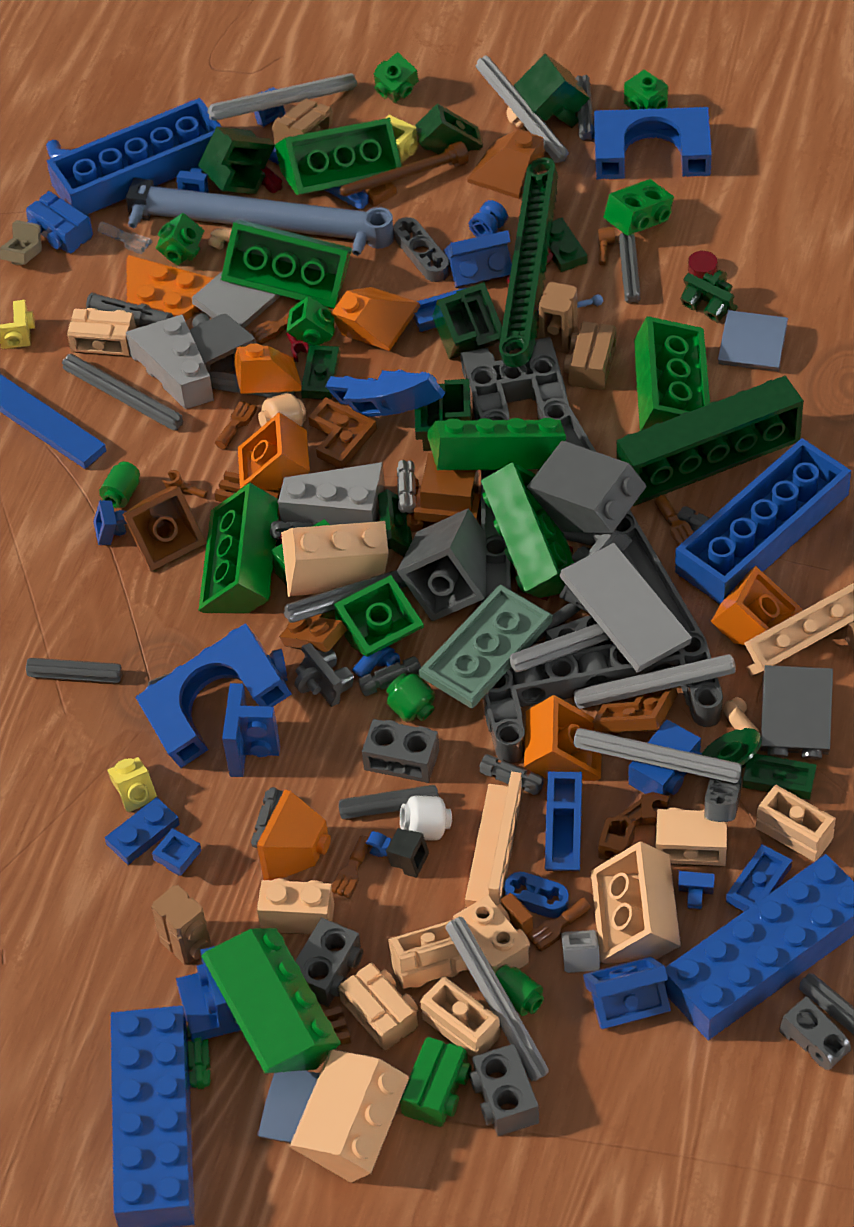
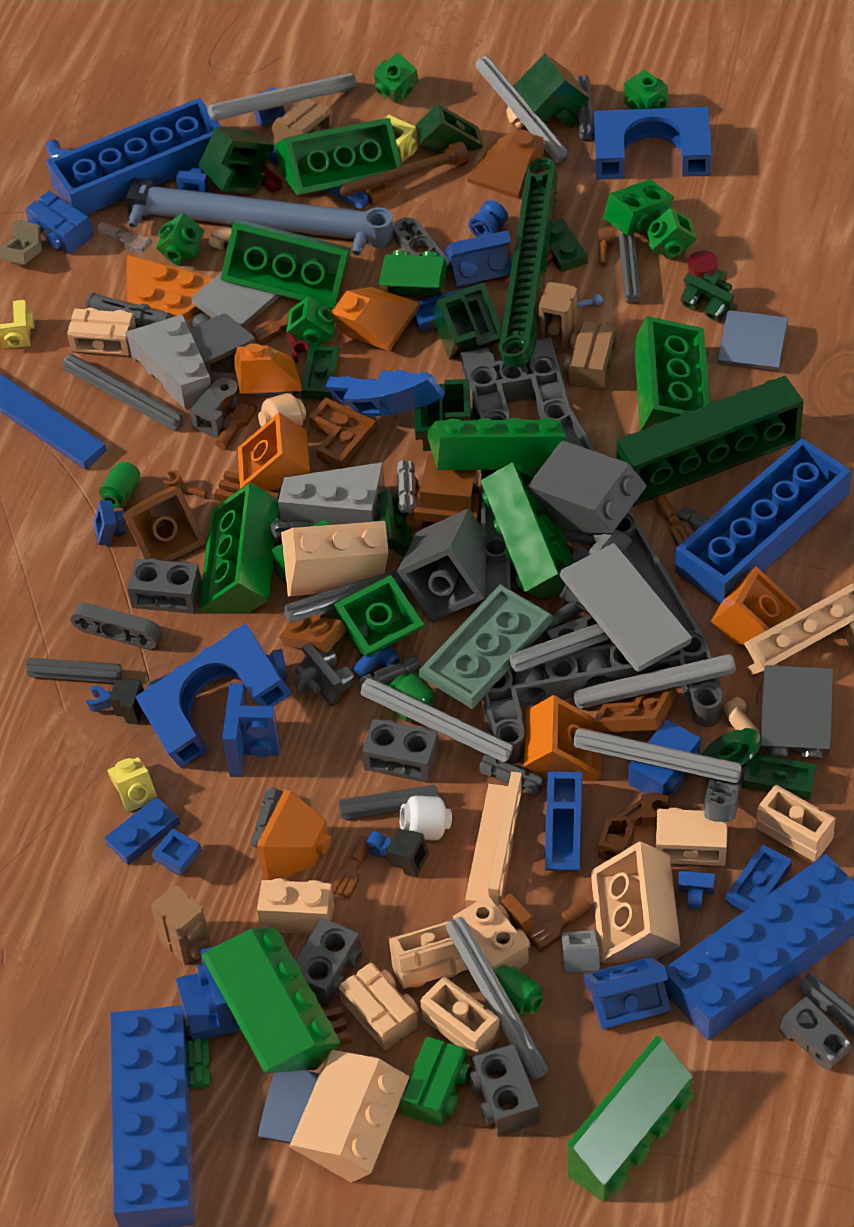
blue beam [505,872,569,918] -> none
none -> dark grey beam [70,602,162,649]
none -> pearl dark grey piece [86,679,144,724]
none -> dark grey brick [127,558,202,614]
none -> dark grey leg [190,378,240,438]
none -> light grey axle [361,678,513,762]
none -> green slope [379,250,447,297]
none -> slope [567,1035,694,1202]
none -> green brick [646,207,697,261]

